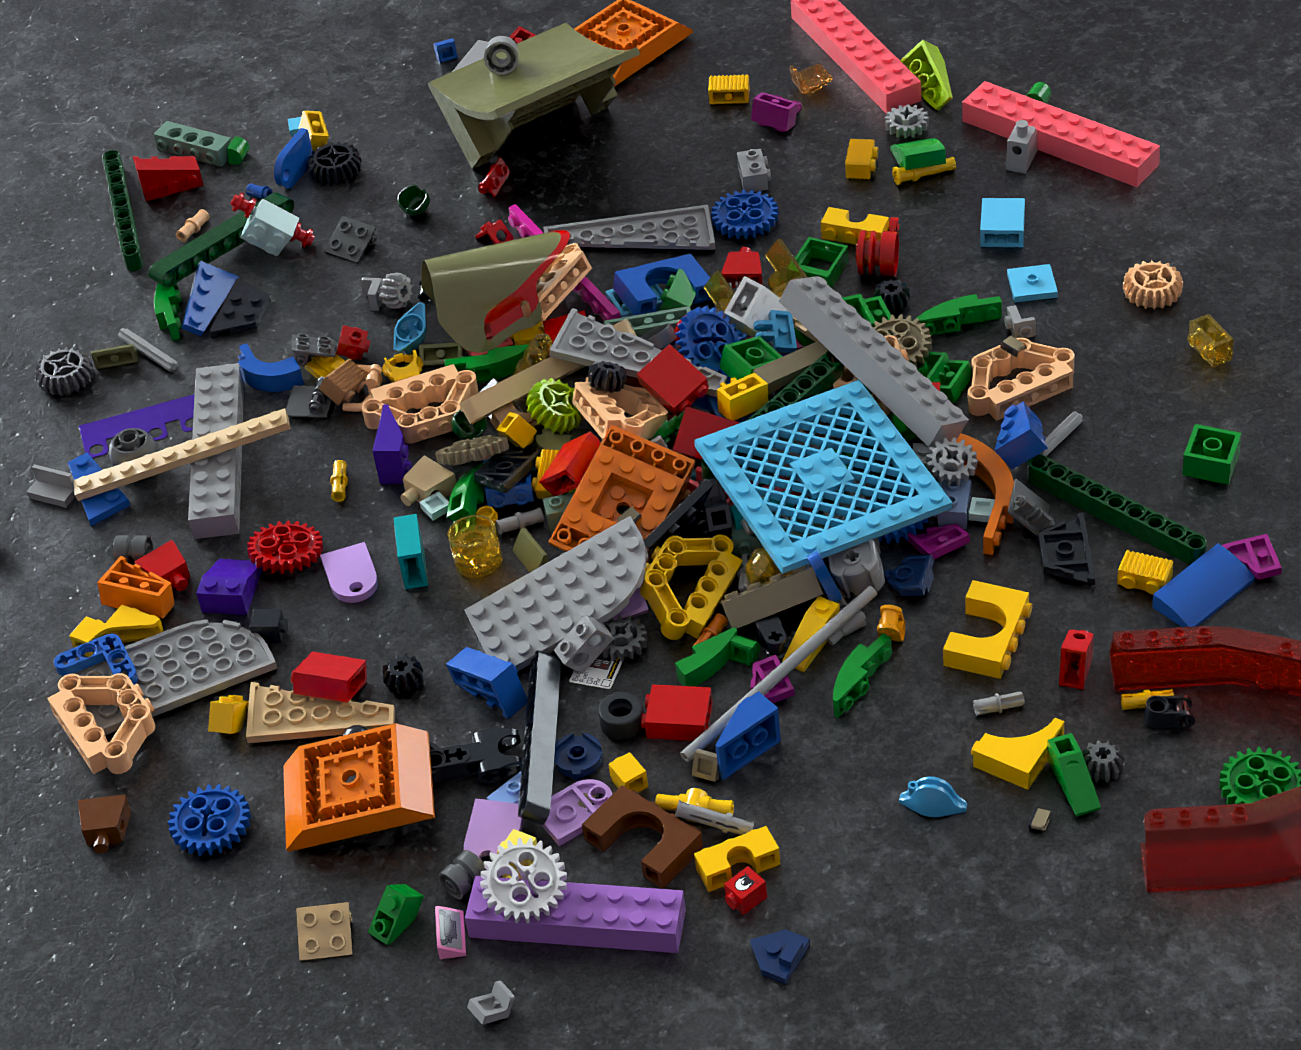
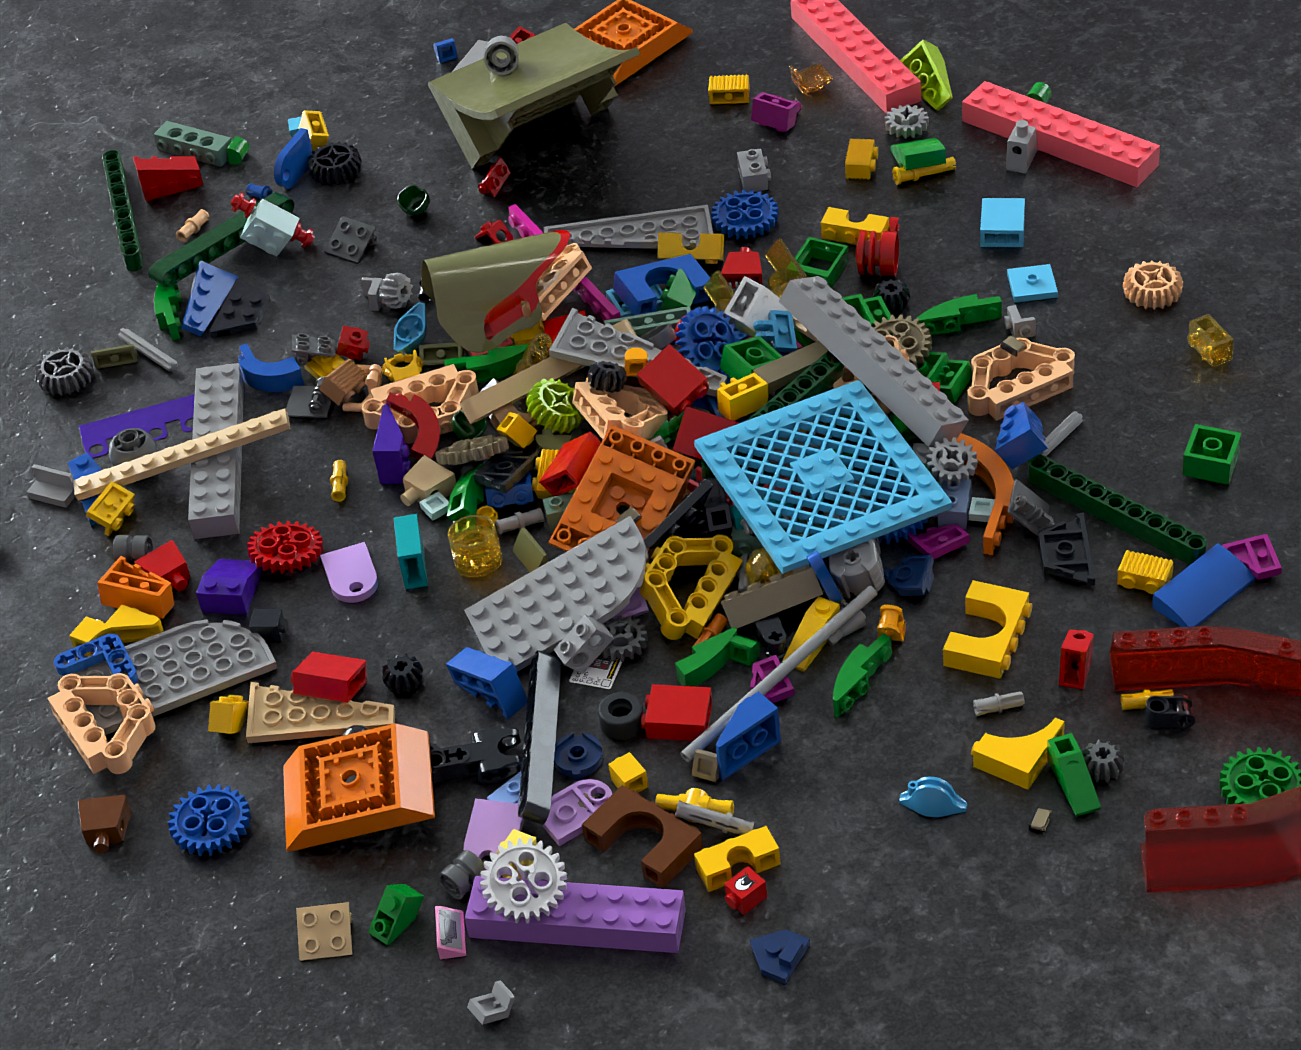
none -> yellow bracket [86,481,135,536]
none -> red arch [386,392,440,461]
none -> light orange brick [625,347,648,376]
none -> yellow arch [658,233,724,264]

